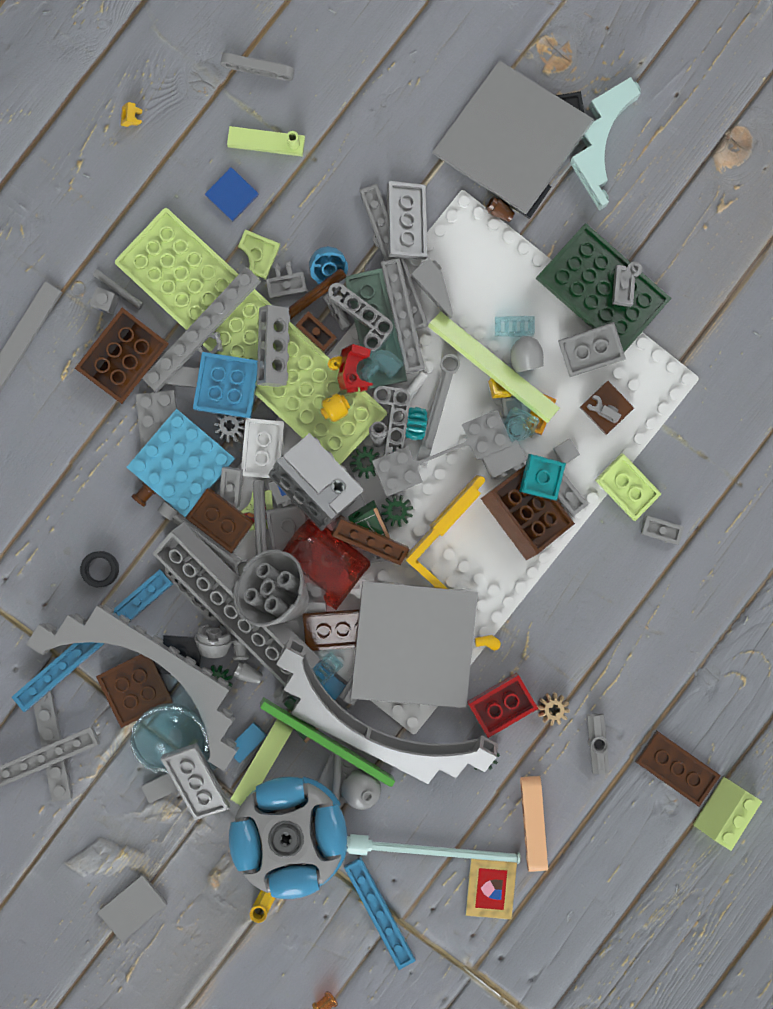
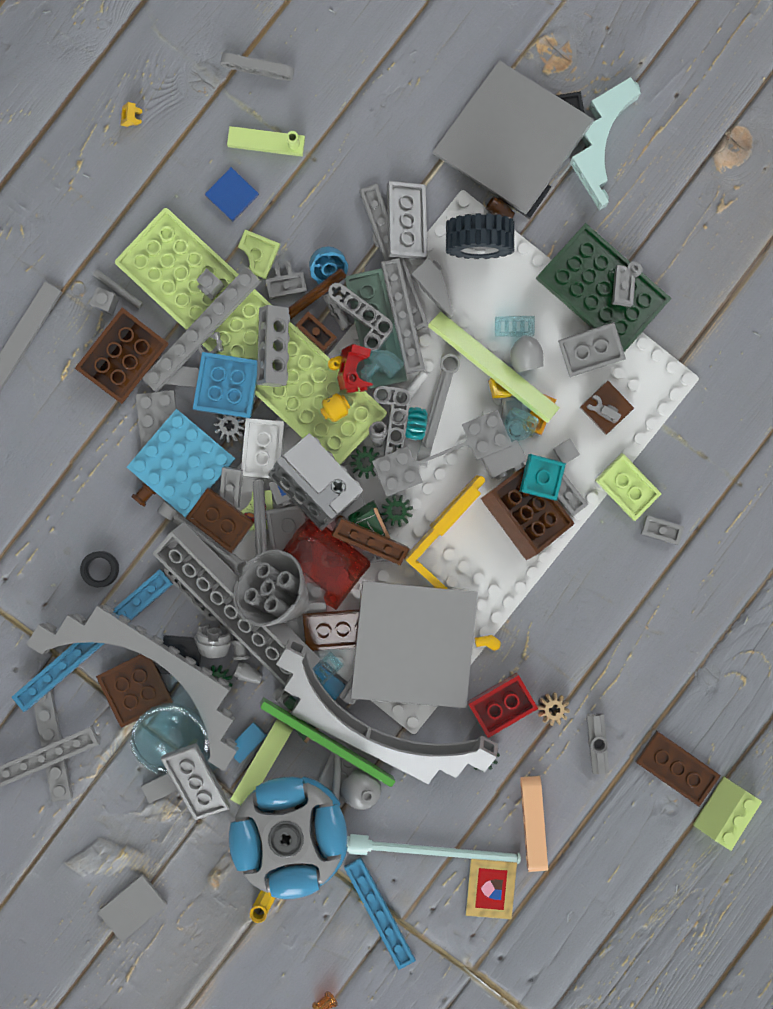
none -> light grey brick [196,269,225,300]
none -> black wheel [446,213,515,259]

